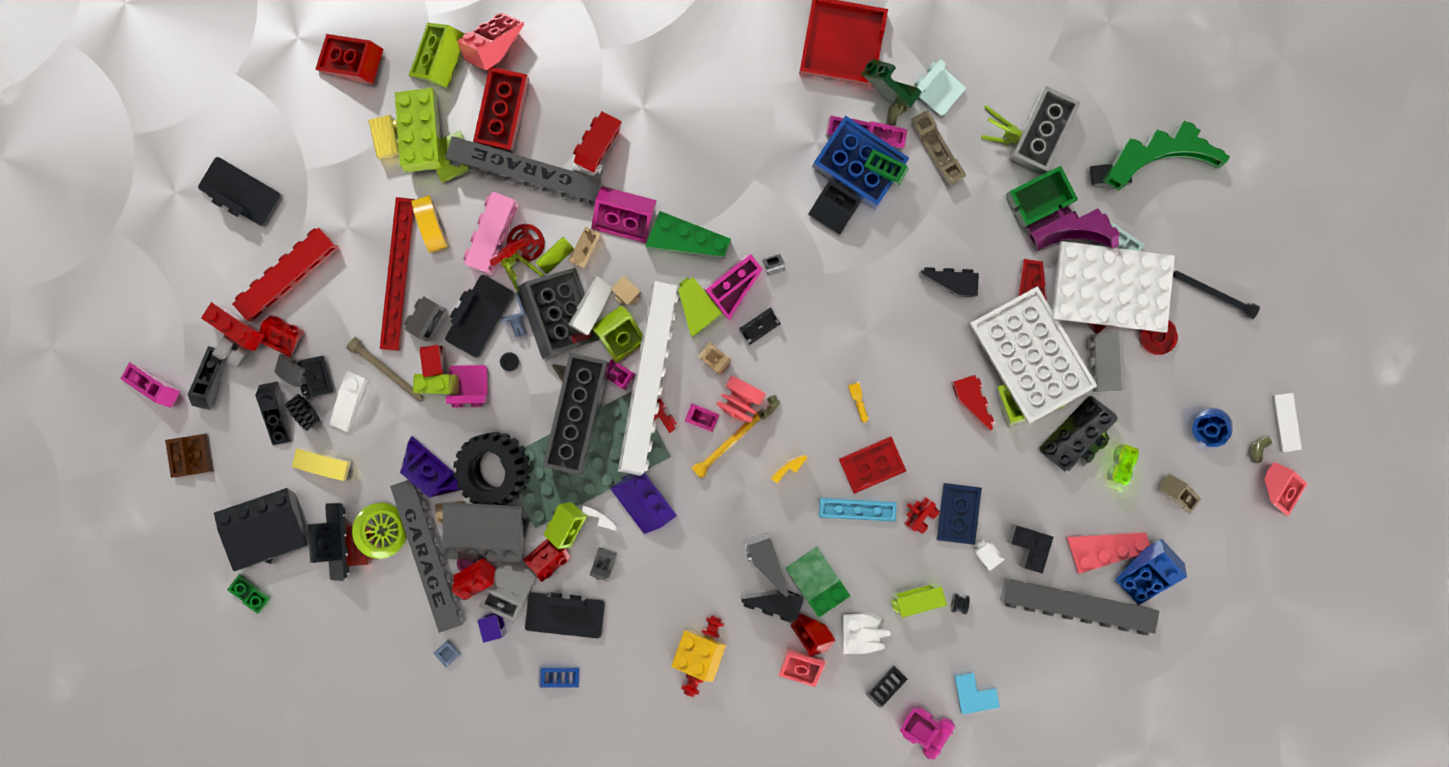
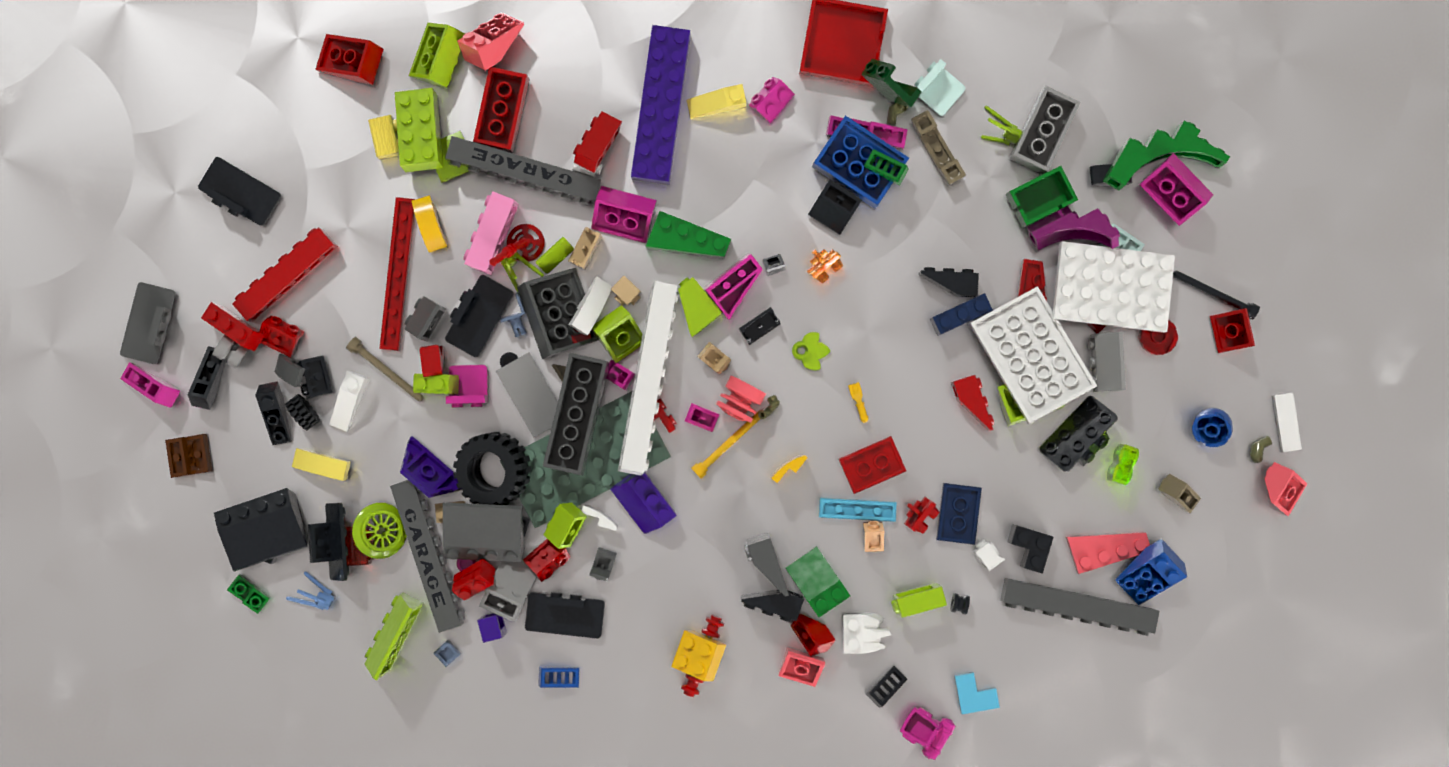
none -> dark grey bracket [120,282,176,364]
none -> medium blue plant [286,572,335,610]
none -> lime slope [364,592,423,680]
none -> light grey tile [496,352,558,437]
none -> dark purple brick [631,25,691,185]
none -> light yellow slope [686,84,746,119]
none -> dark pink bracket [749,77,795,123]
none -> lime plate [792,332,830,370]
none -> clear orange hips [807,249,843,283]
none -> light nougat bracket [863,521,884,552]
none -> dark blue brick [930,293,993,336]
none -> dark pink brick [1139,153,1213,226]
none -> red slope [1210,308,1255,353]

